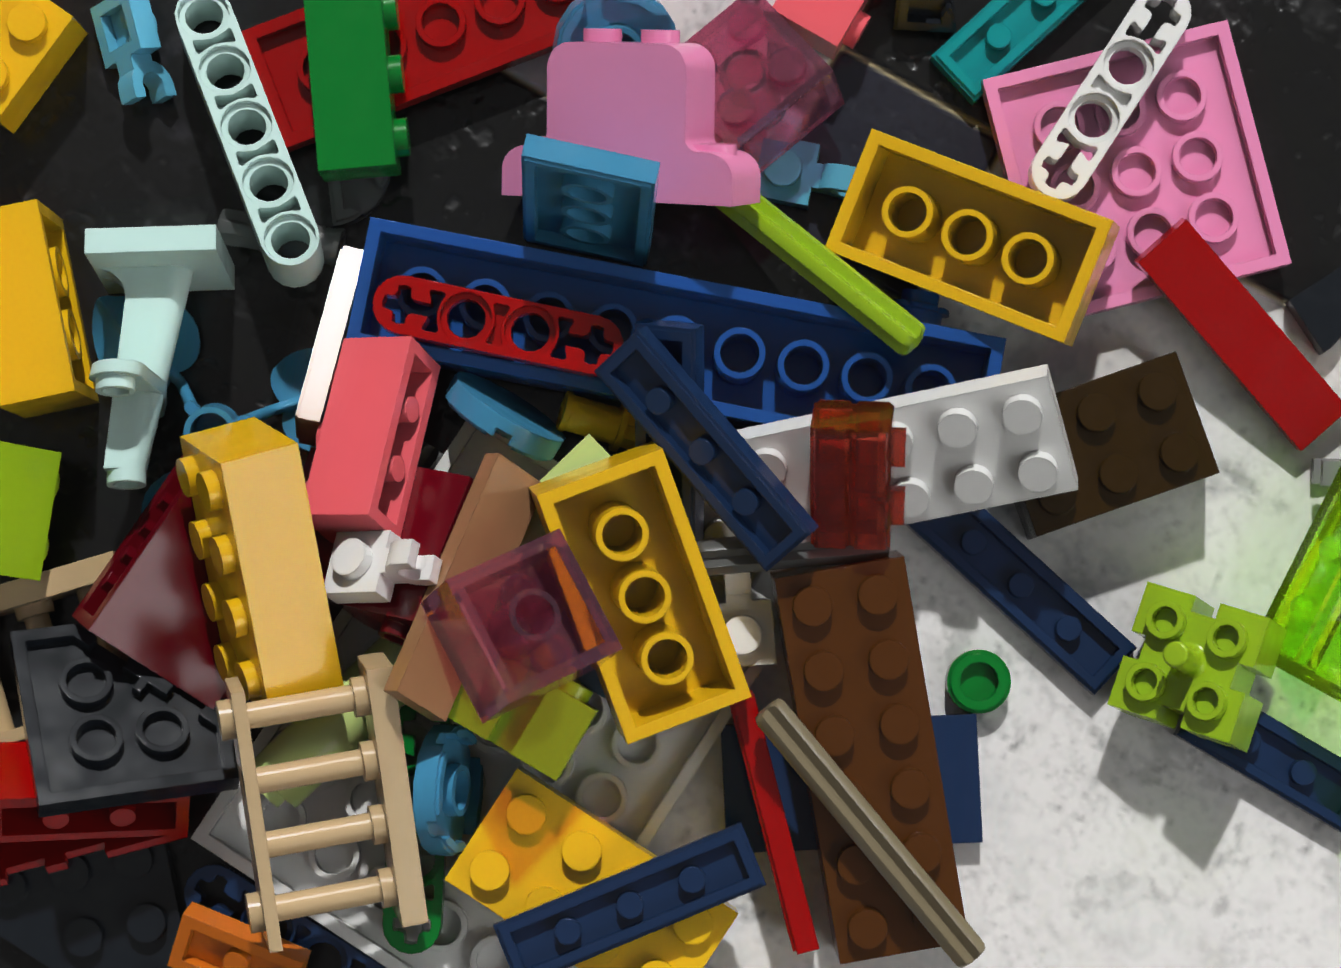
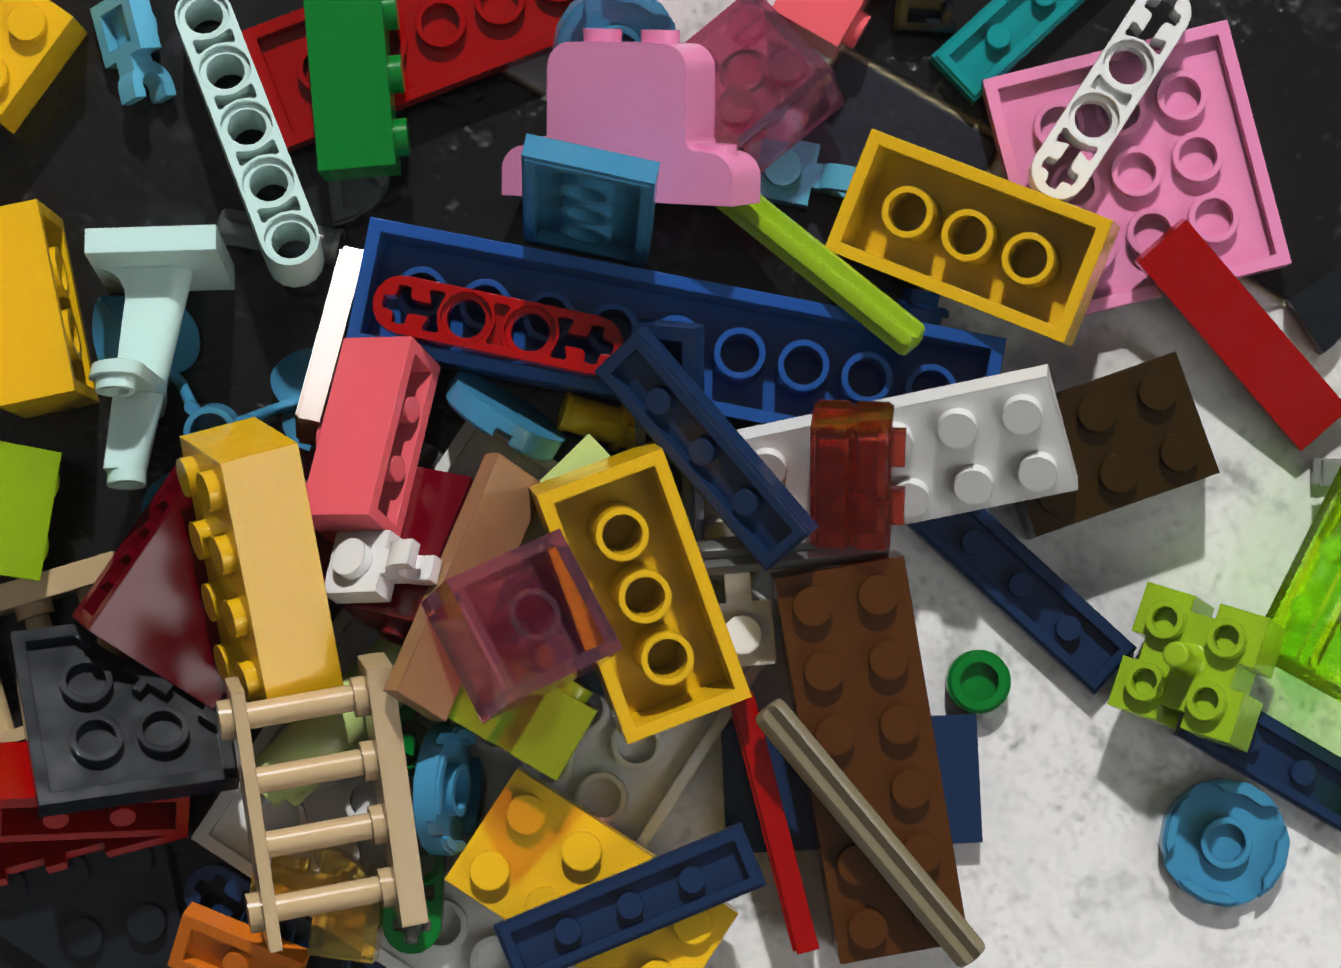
none -> clear yellow brick [250,846,383,964]
none -> dark azure tile [1158,778,1290,907]

